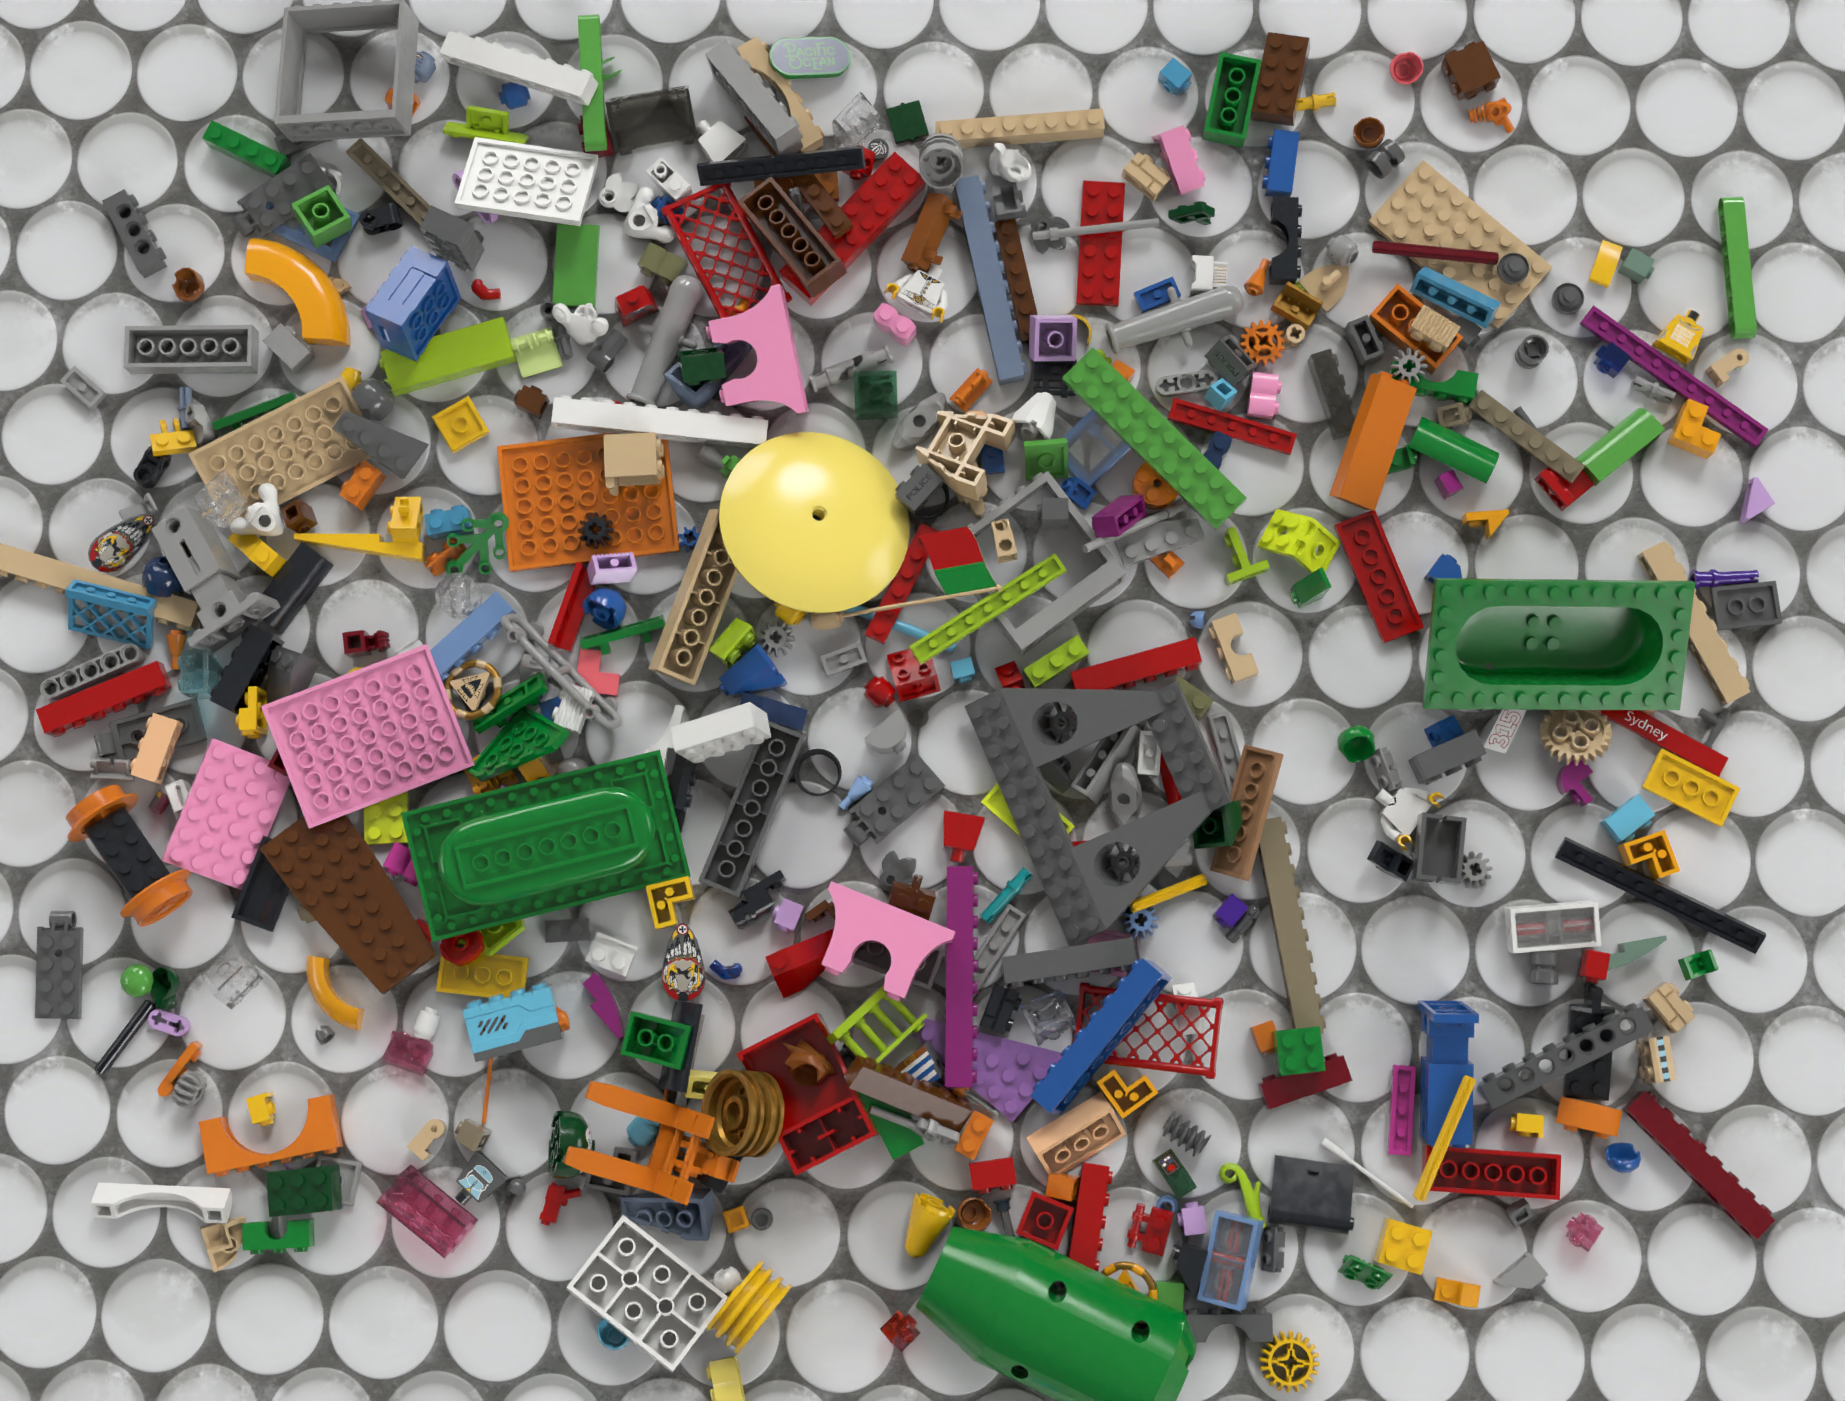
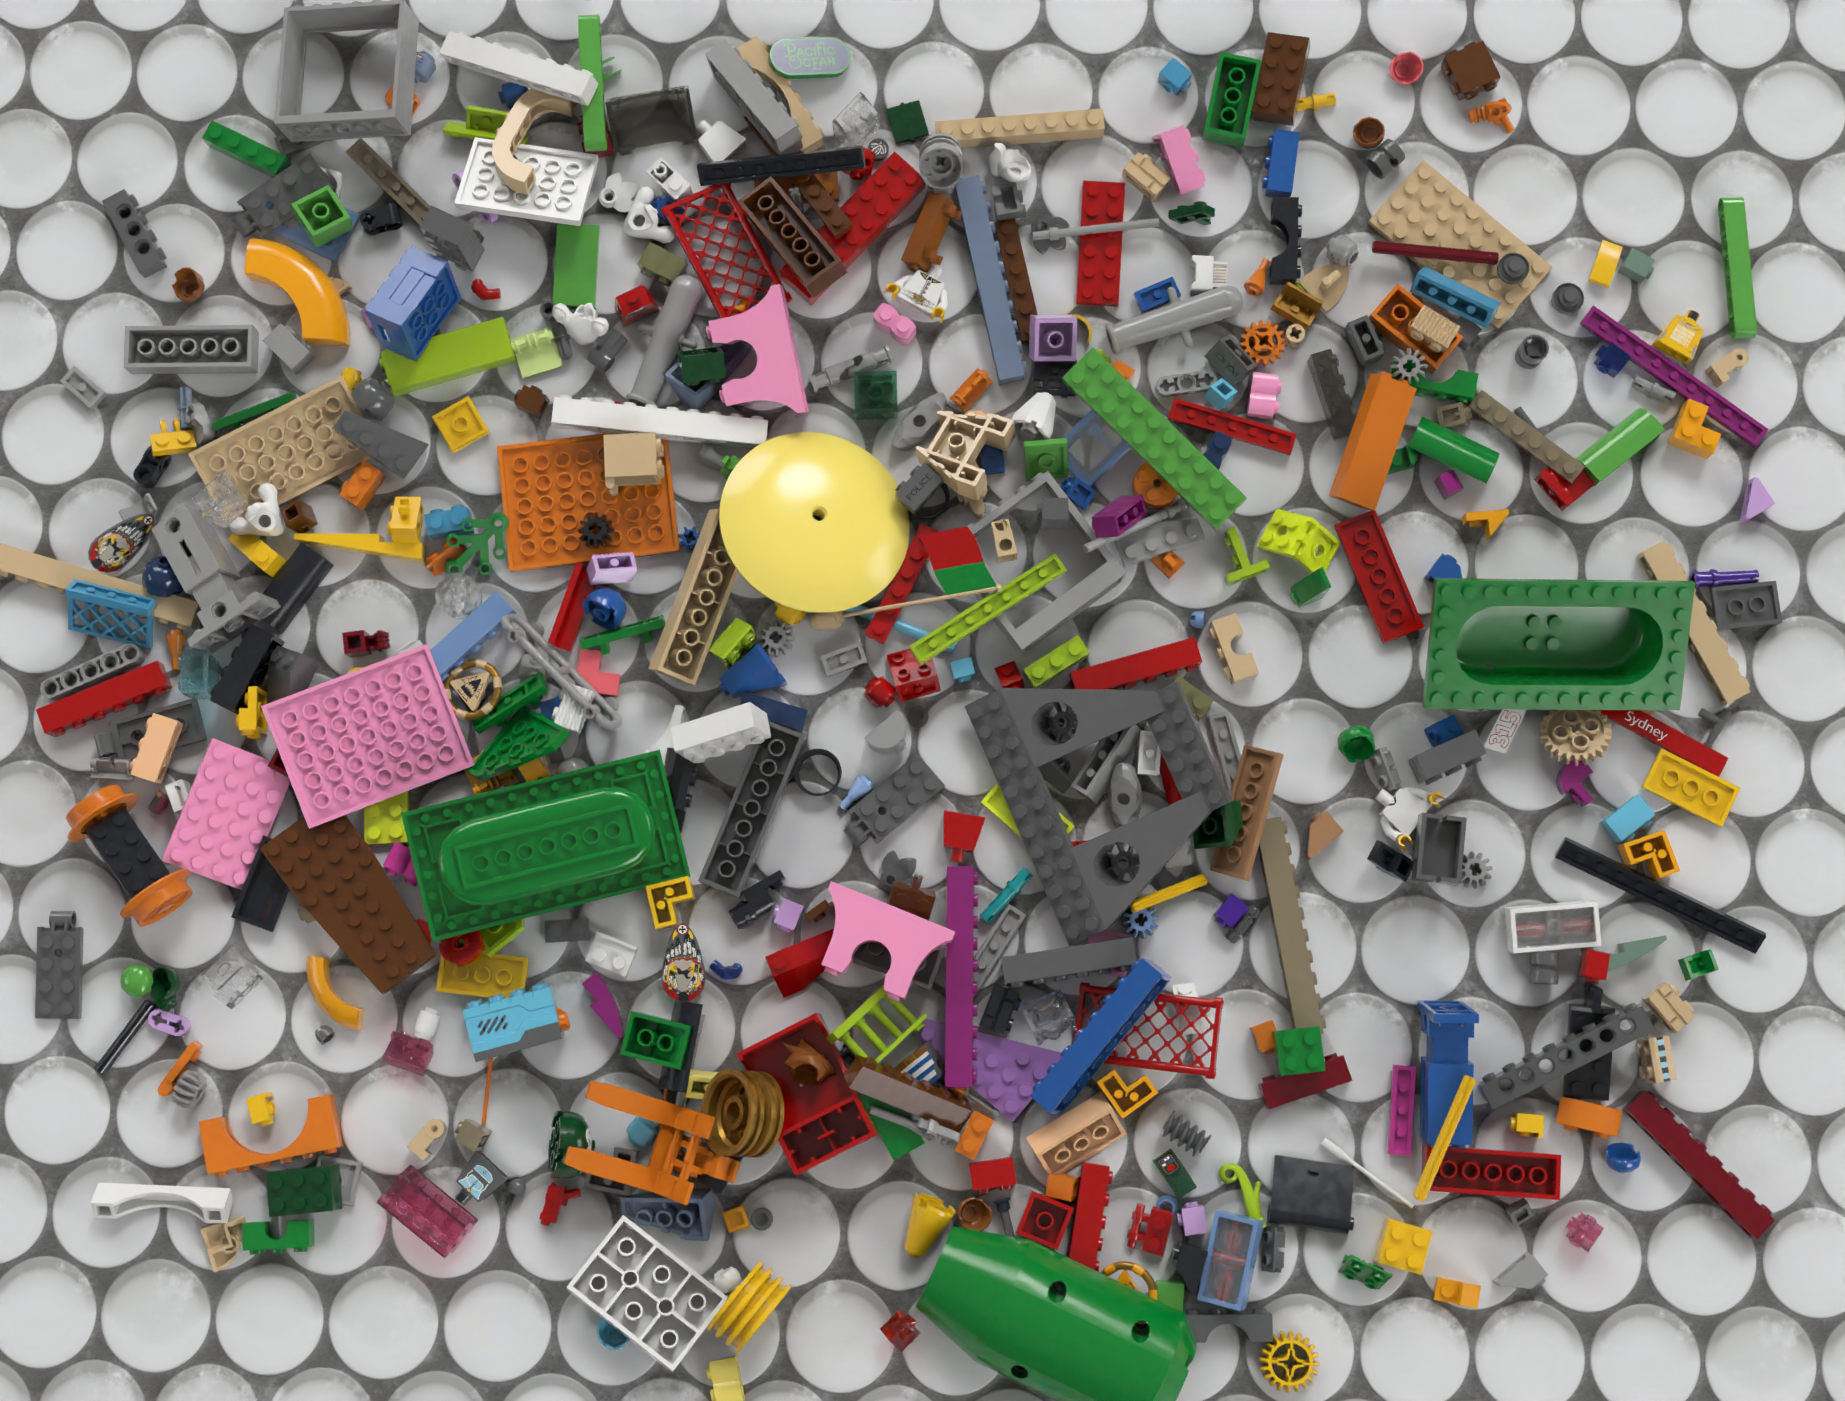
none -> tan arch [492,89,579,195]
none -> medium nougat slope [1305,811,1344,860]

